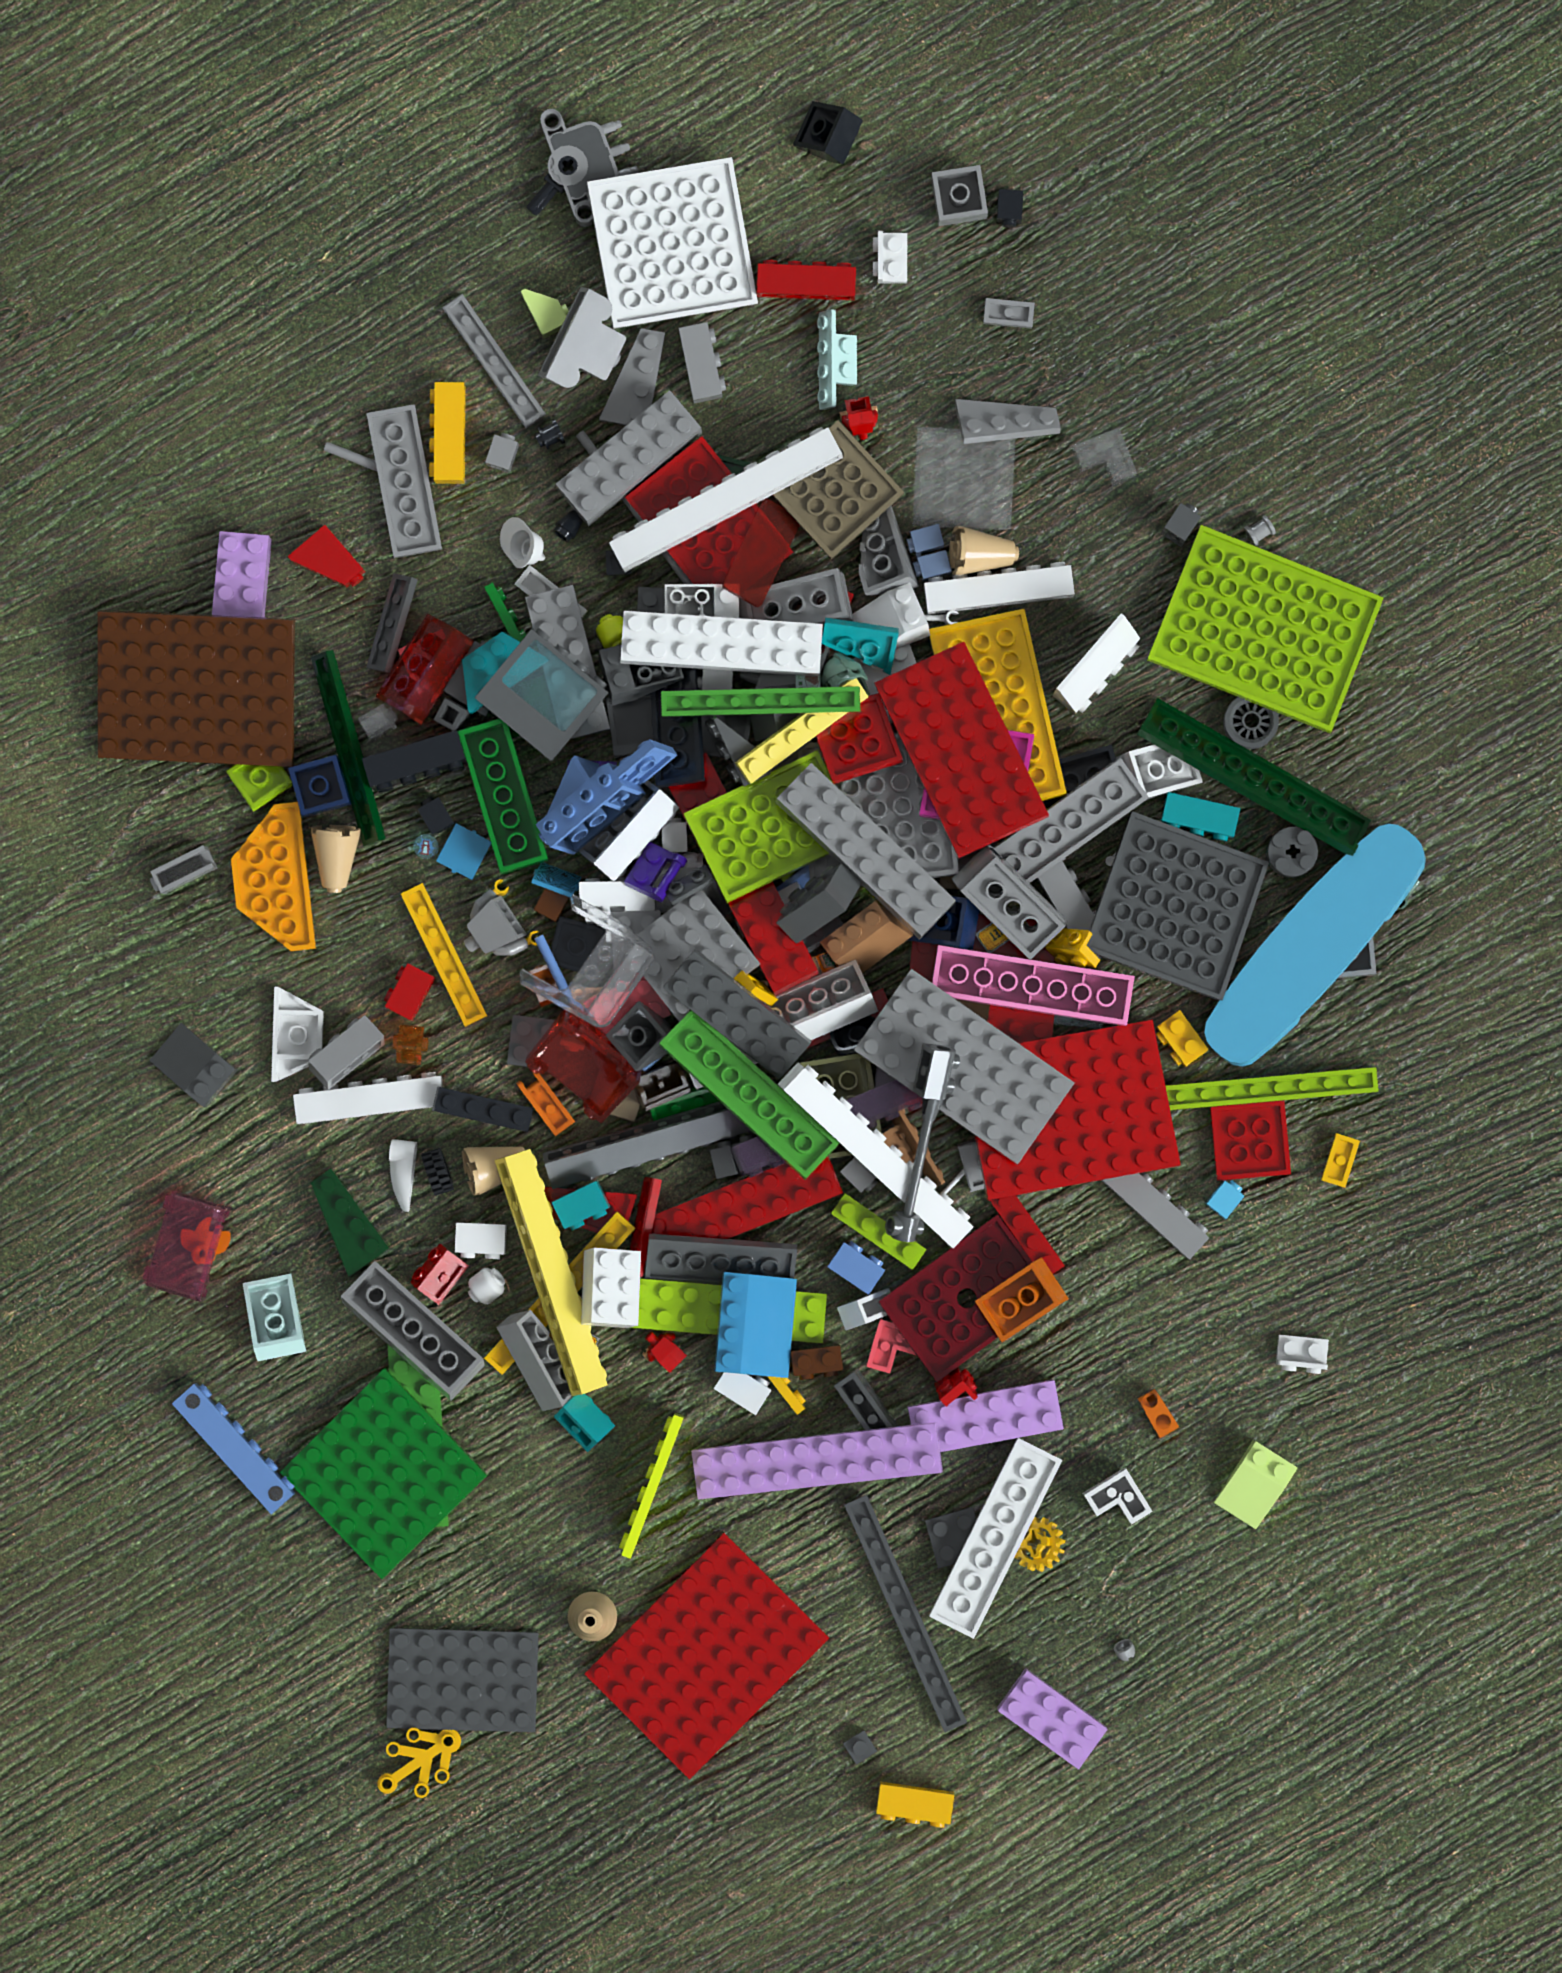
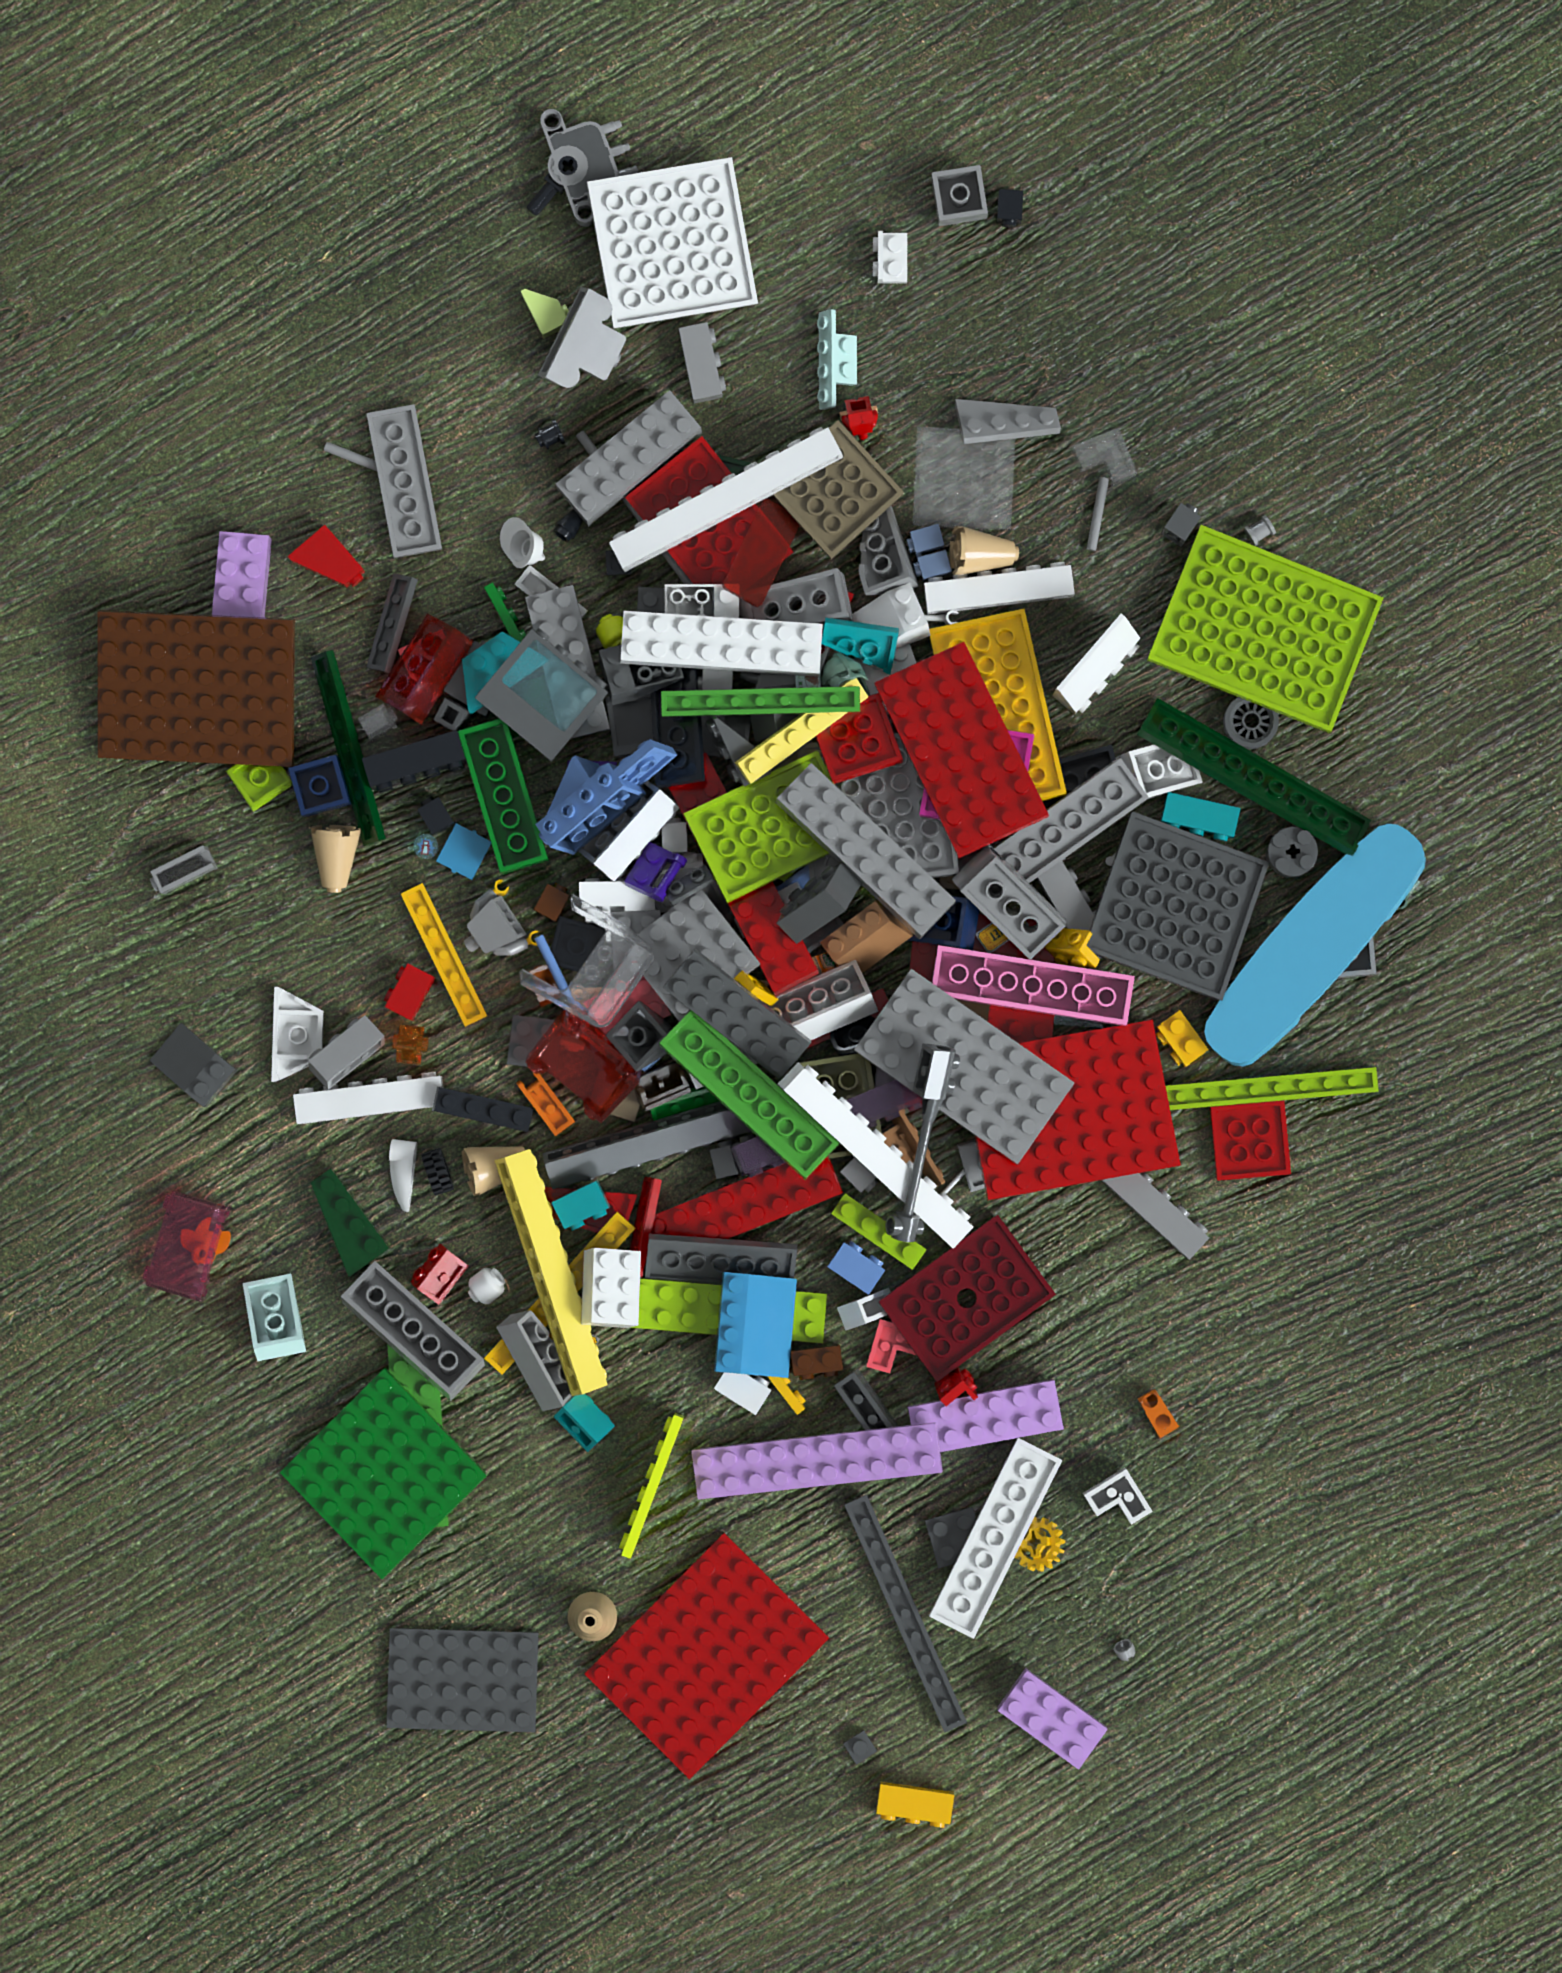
medium blue piece [172,1383,296,1514] -> none
light orange plate [231,802,316,951] -> none
yellow plant [377,1727,461,1798] -> none
yellow brick [429,382,466,484] -> none
light grey tile [442,294,546,429] -> none
white brick [455,1223,507,1259] -> none
light grey brick [485,433,519,473] -> none
dark azure piece [531,863,582,898] -> none
light grey wing [599,328,665,426] -> none
red piece [642,1331,687,1373] -> none
red brick [757,260,856,301] -> none
black slope [793,101,863,164] -> none
orange slope [975,1257,1069,1342] -> none
light grey plate [983,298,1035,329] -> none
red plate [989,1196,1065,1274] -> none
medium azure brick [1205,1180,1244,1219] -> none
yellowish green slope [1214,1440,1297,1529] -> none
white bracket [1276,1335,1329,1374] -> none
yellow plate [1321,1133,1360,1188] -> none
none -> light grey bar [1086,477,1109,551]

